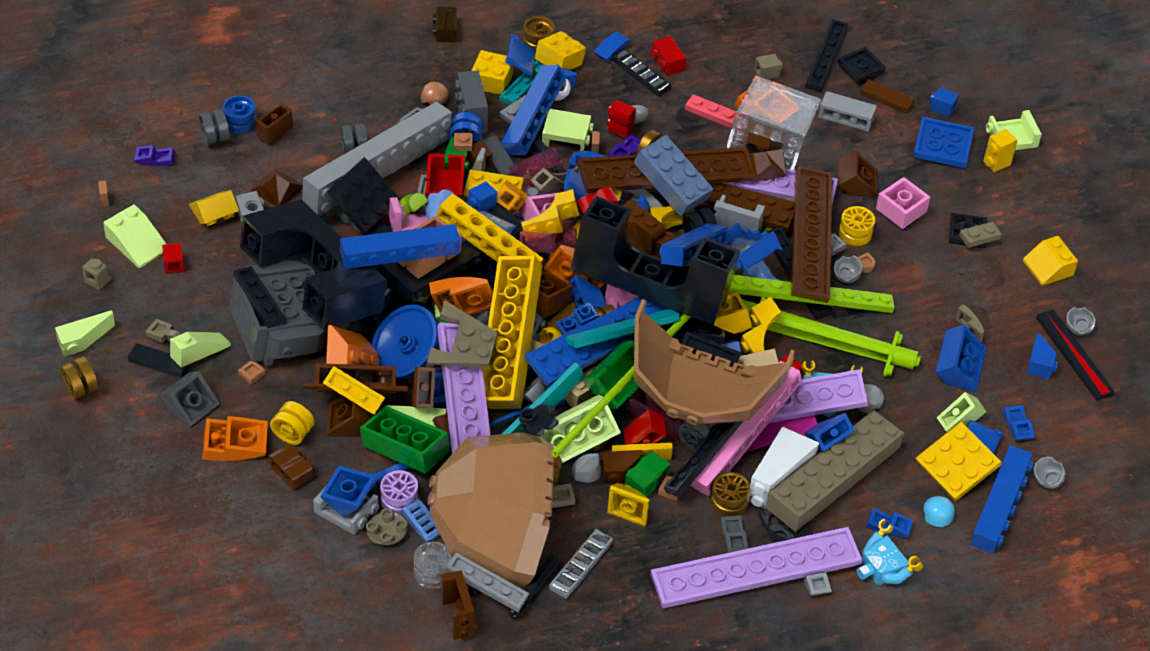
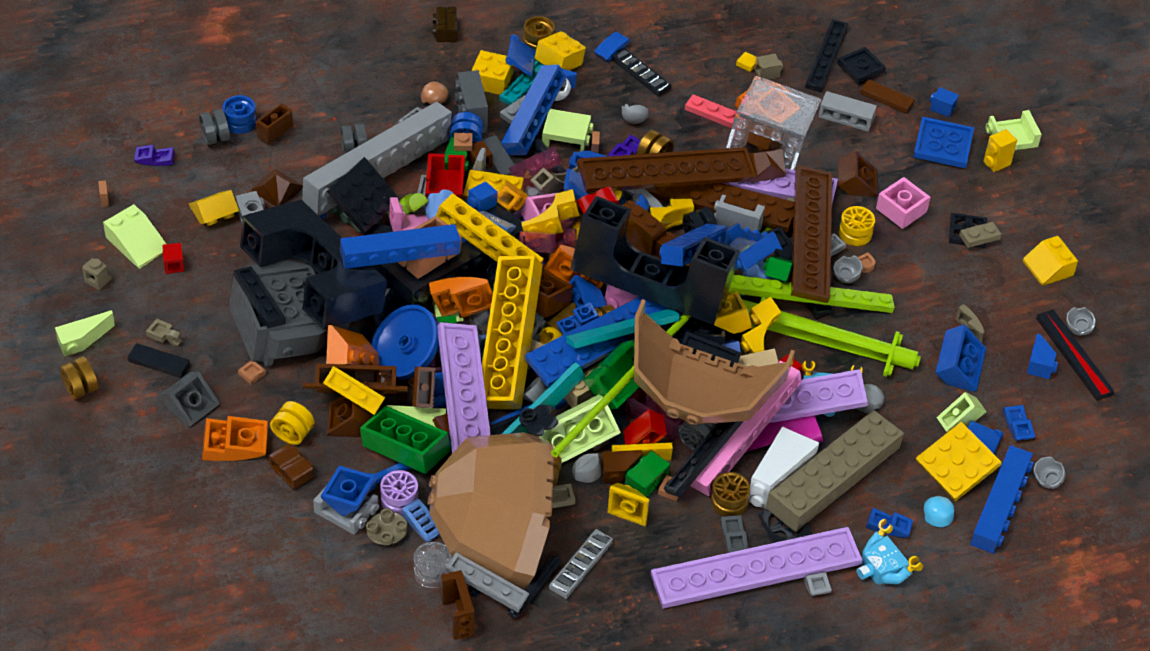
yellowish green slope [170,332,231,368] -> none
dark tan wing [426,301,497,368] -> none
red brick [607,100,636,140] -> none
sand blue brick [634,135,713,217] -> none
red brick [650,36,687,76] -> none
blue slope [804,413,855,451] -> none
none -> yellow tile [736,52,756,72]
none -> green brick [763,255,793,282]

